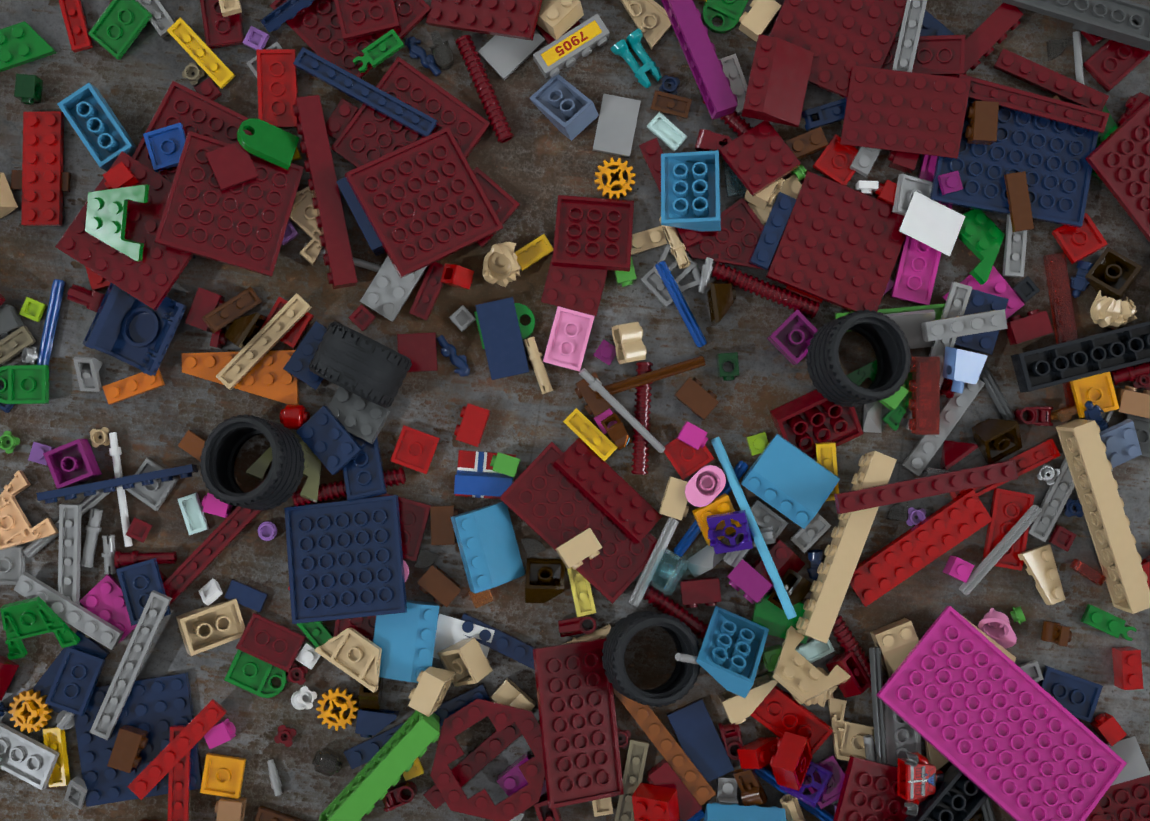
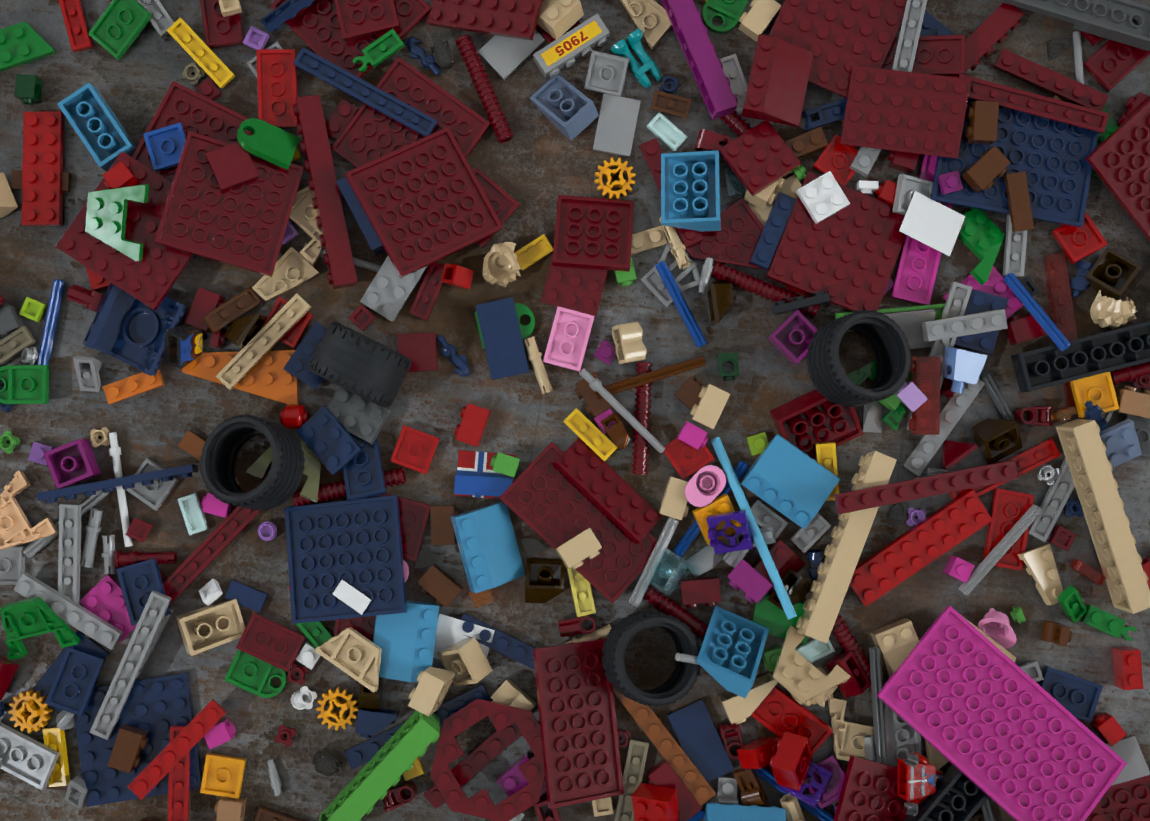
light grey tile [449,305,476,332] -> none
none -> clear smoke torso [165,324,208,369]
none -> tan wing [252,247,321,302]
none -> white sticker [333,580,371,615]
none -> light grey tile [584,50,630,97]
none -> tan brick [690,384,730,430]
none -> black plate [771,291,831,316]
none -> white plate [796,171,850,224]
none -> lavender brick [895,381,928,412]
none -> reddish brown brick [961,146,1011,193]
none -> blue axle [1004,273,1071,351]
none -> green plate [1057,585,1088,624]

